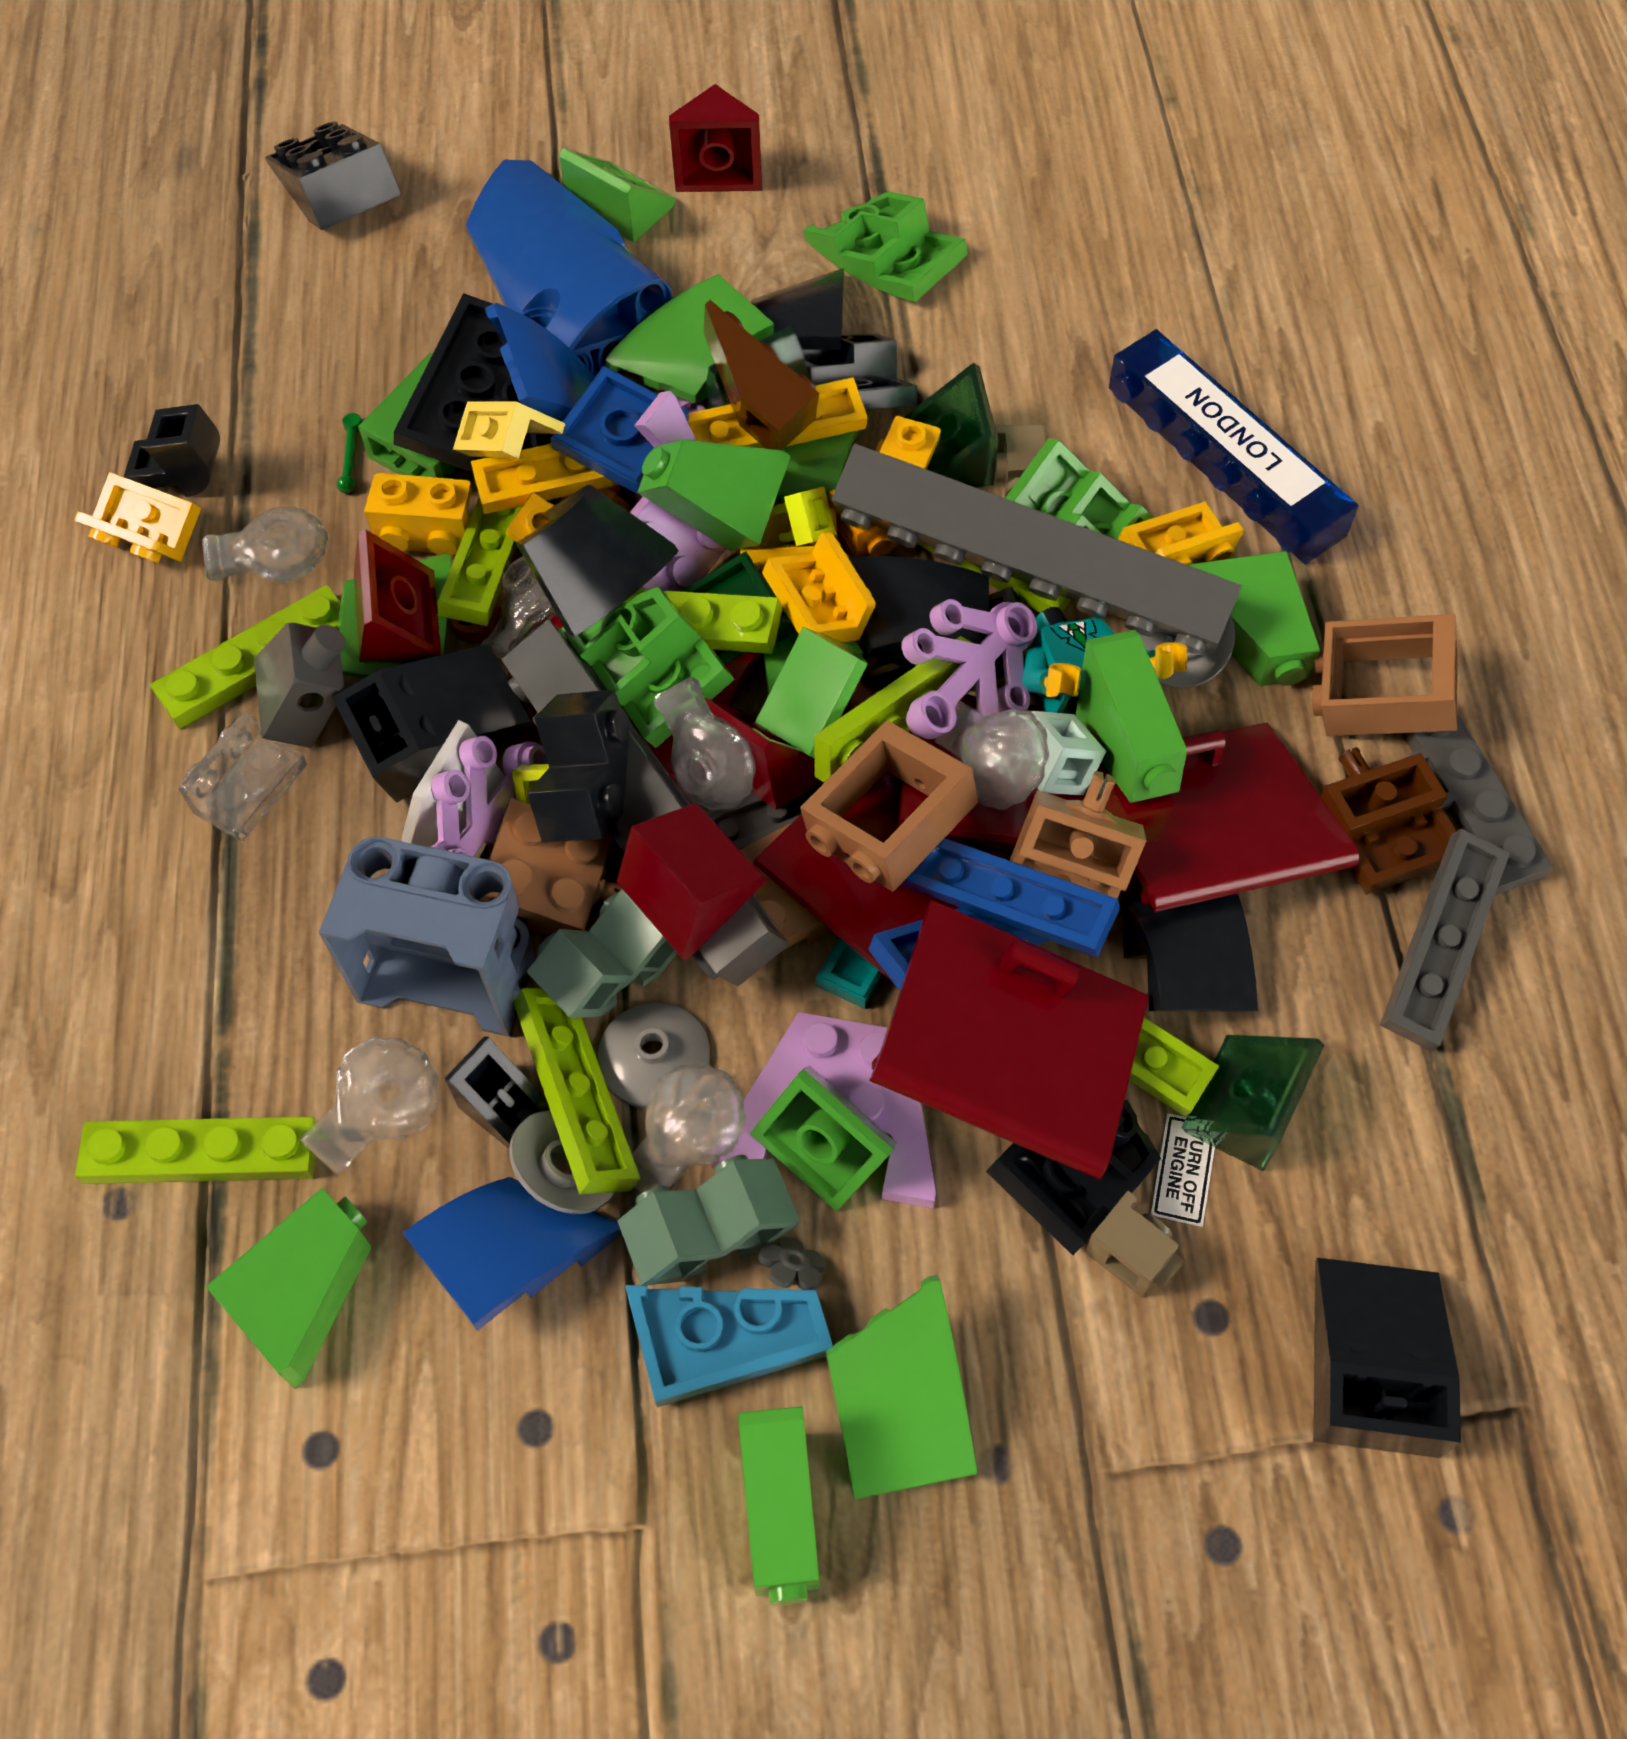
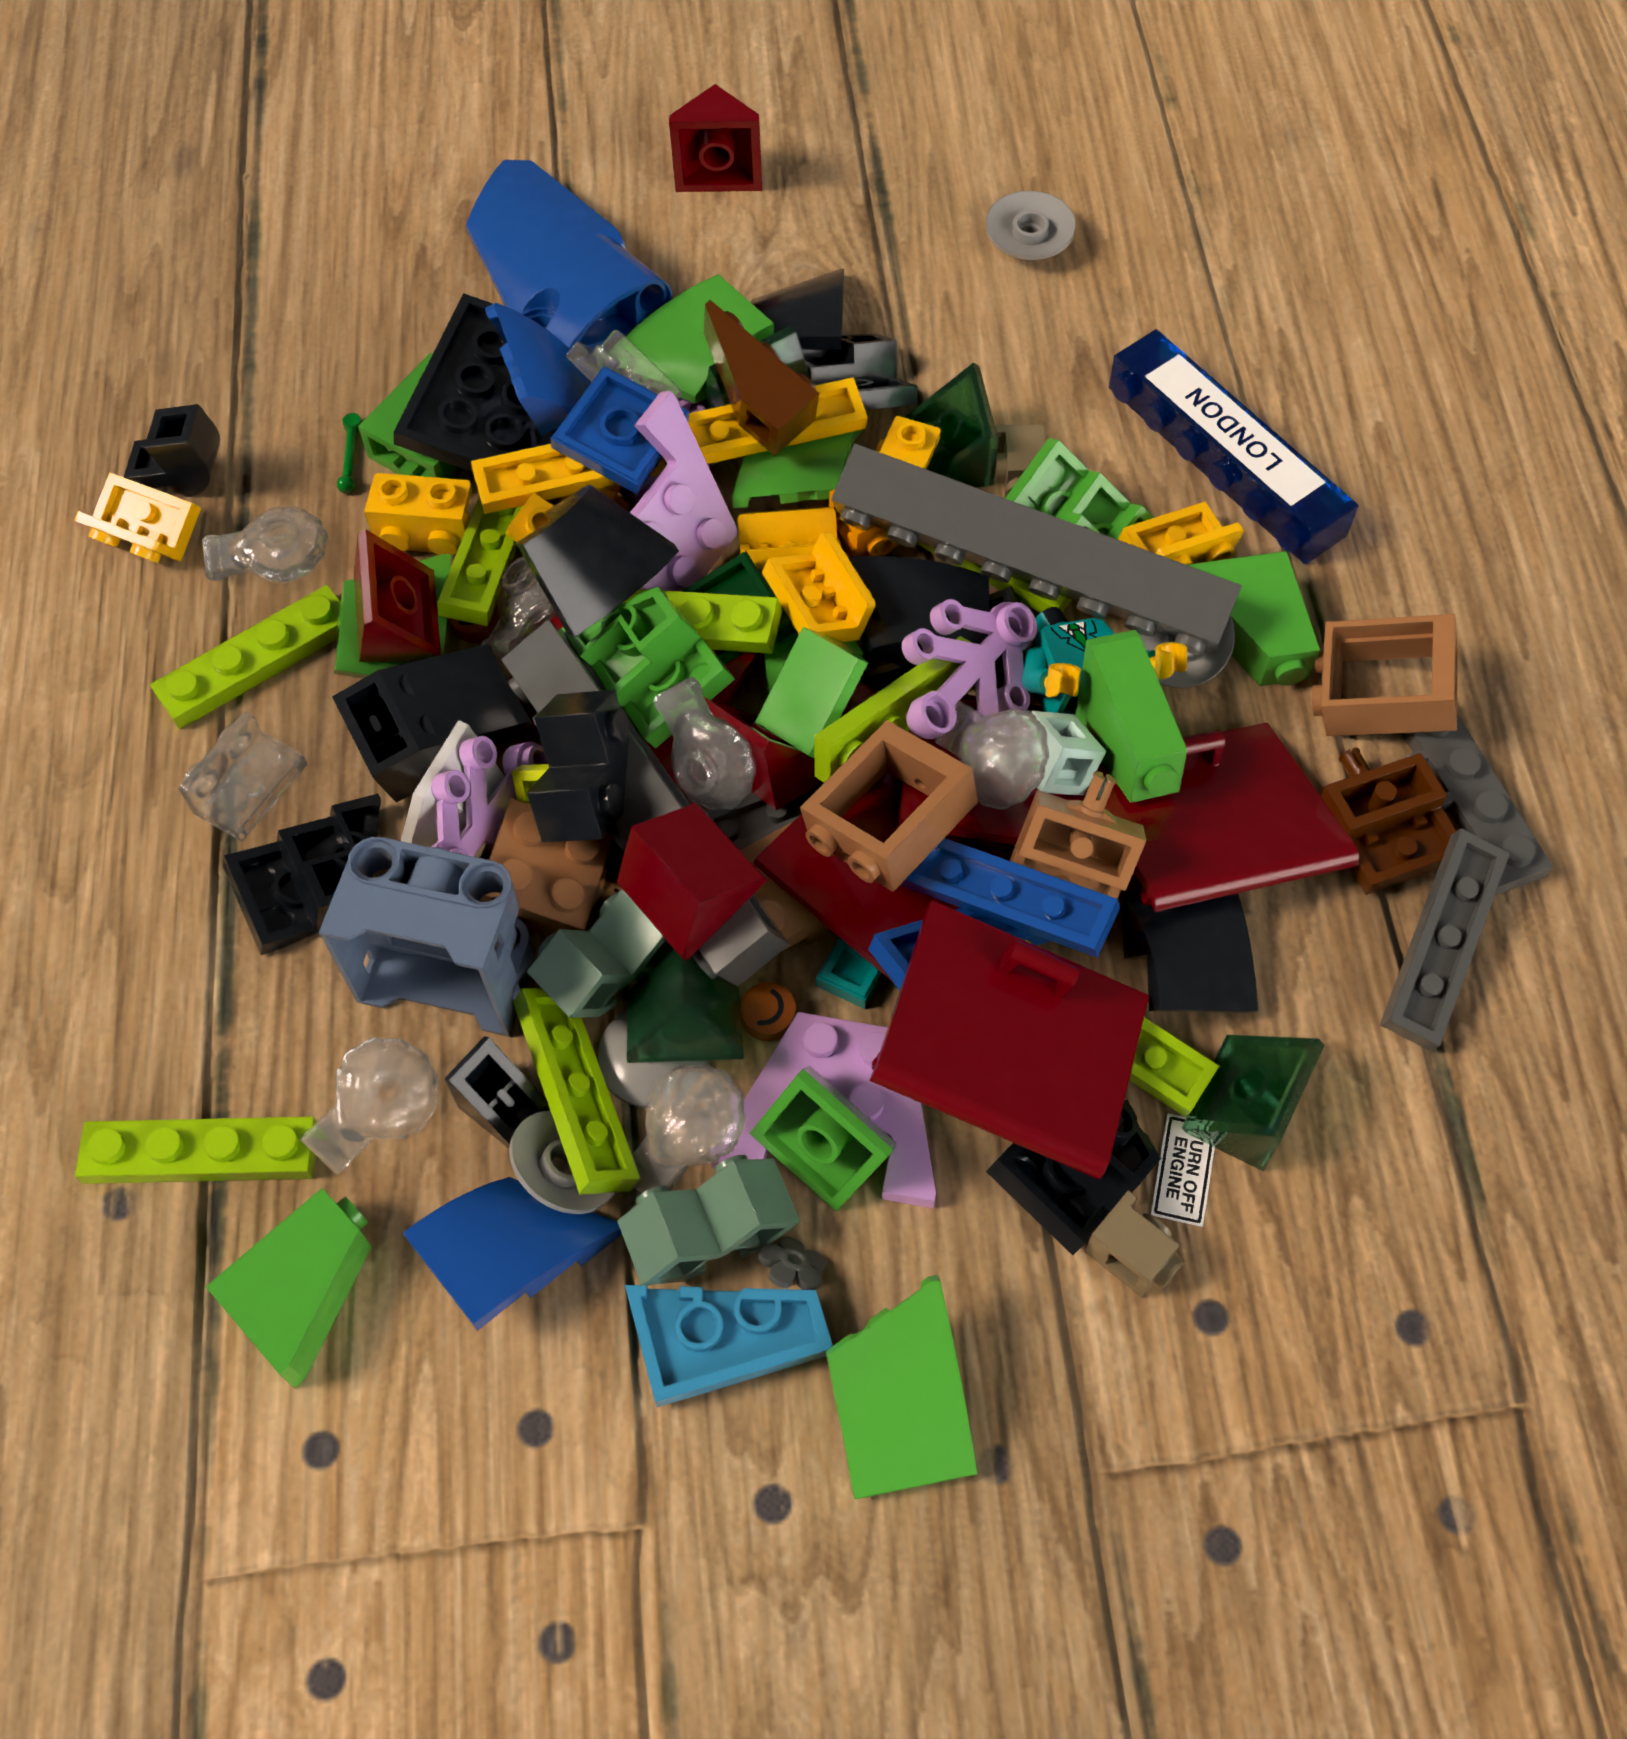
dark grey torso [254,622,345,748] -> none
slope [265,121,401,230] -> none
light yellow panel [453,401,565,459] -> none
bright green slope [559,147,677,243] -> none
bright green slope [637,439,791,551] -> none
bright green slope [738,1406,820,1605] -> none
neon yellow tile [772,486,836,546] -> none
bright green slope [803,191,968,302] -> none
black slope [1313,1257,1461,1458] -> none
none -> black slope [223,793,381,955]
none -> clear bracket [565,330,682,400]
none -> clear green slope [627,949,744,1063]
none -> dark orange tile [740,982,797,1041]
none -> light grey dish [986,191,1076,260]

